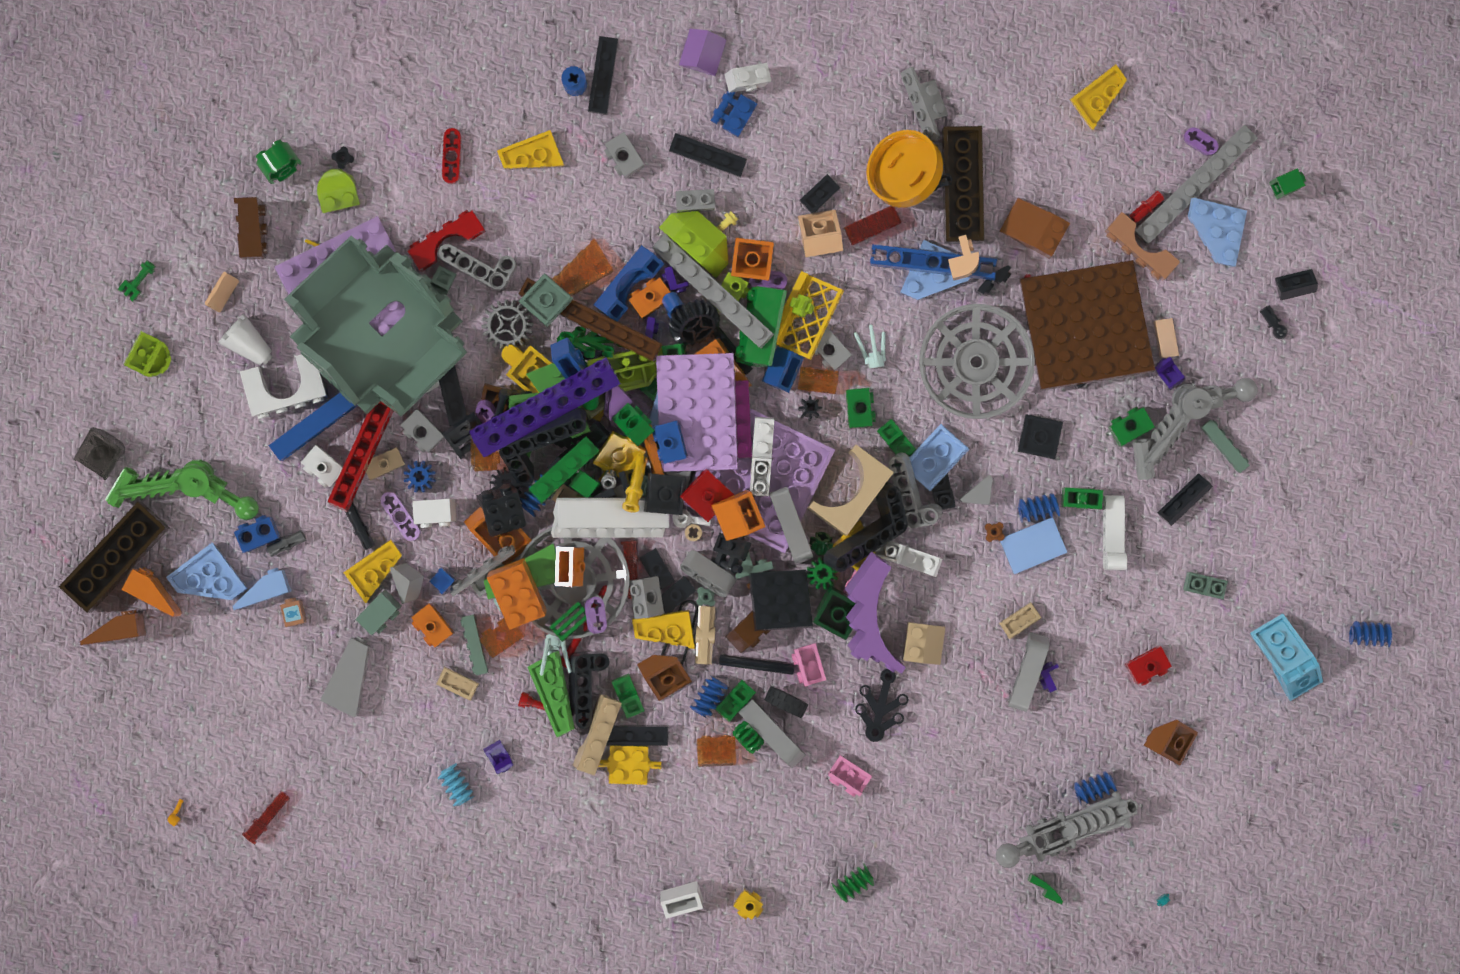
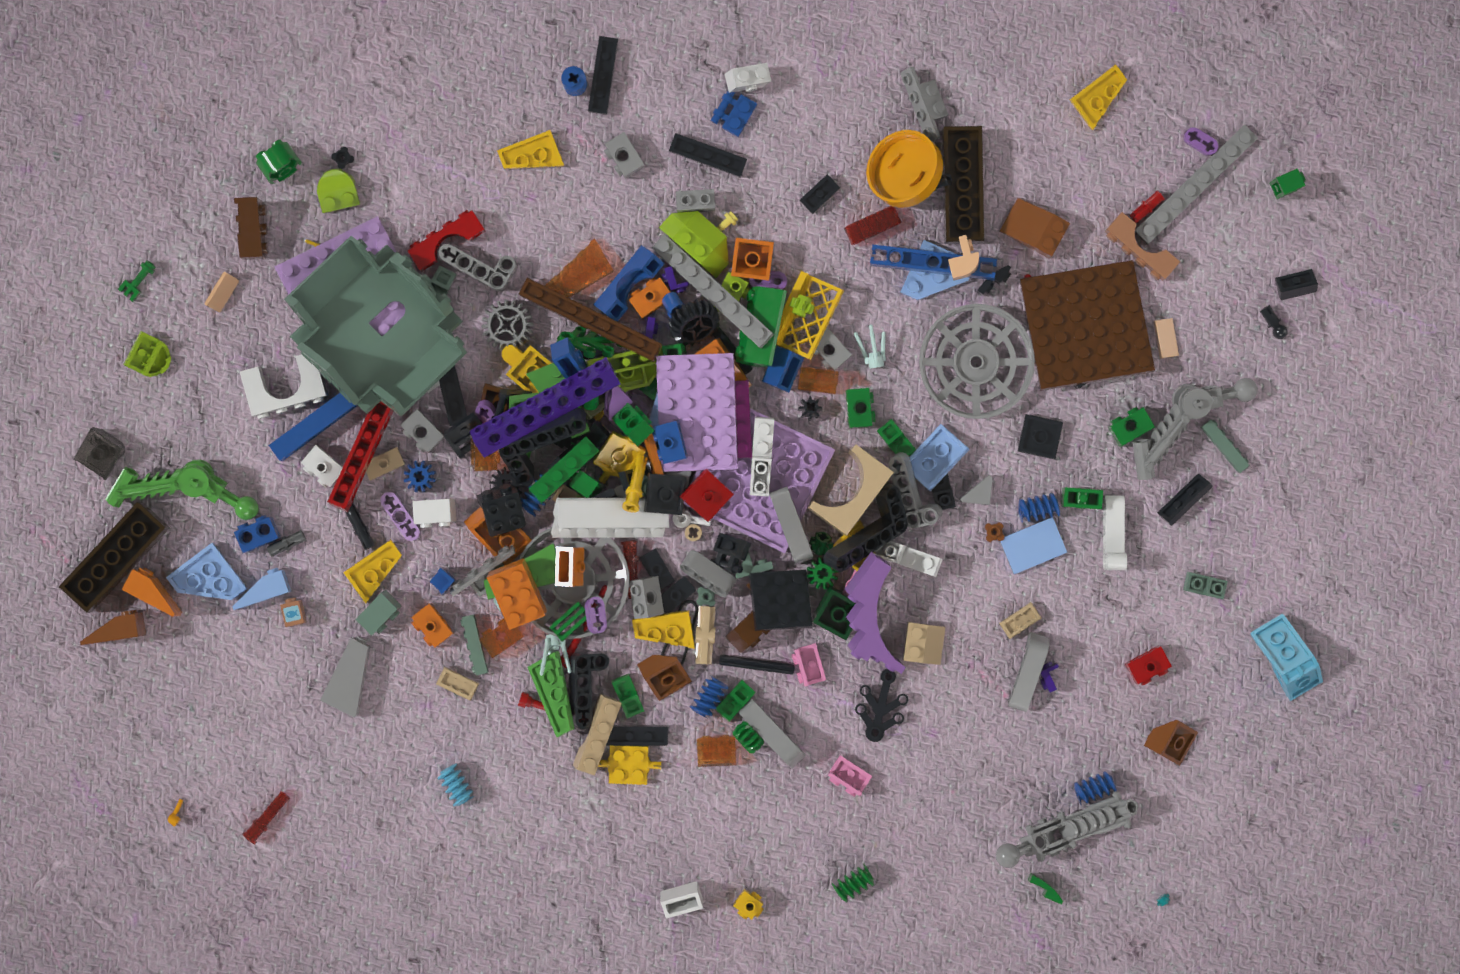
white cone [218,314,273,365] -> none
light grey slope [390,563,424,604] -> none
red beam [442,128,462,184] -> none
dark purple bracket [483,740,514,774] -> none
sand green plate [519,273,573,327] -> none
light grey pin [601,470,616,489] -> none
medium lavender slope [679,28,726,76] -> none
orange slope [711,490,766,541] -> none
black tyre [764,686,809,718] -> none
light nougat slope [798,210,843,257] -> none
dark purple bracket [1155,357,1186,390] -> none
light blue plate [1188,198,1247,267] -> none
blue piece [1349,621,1392,648] -> none

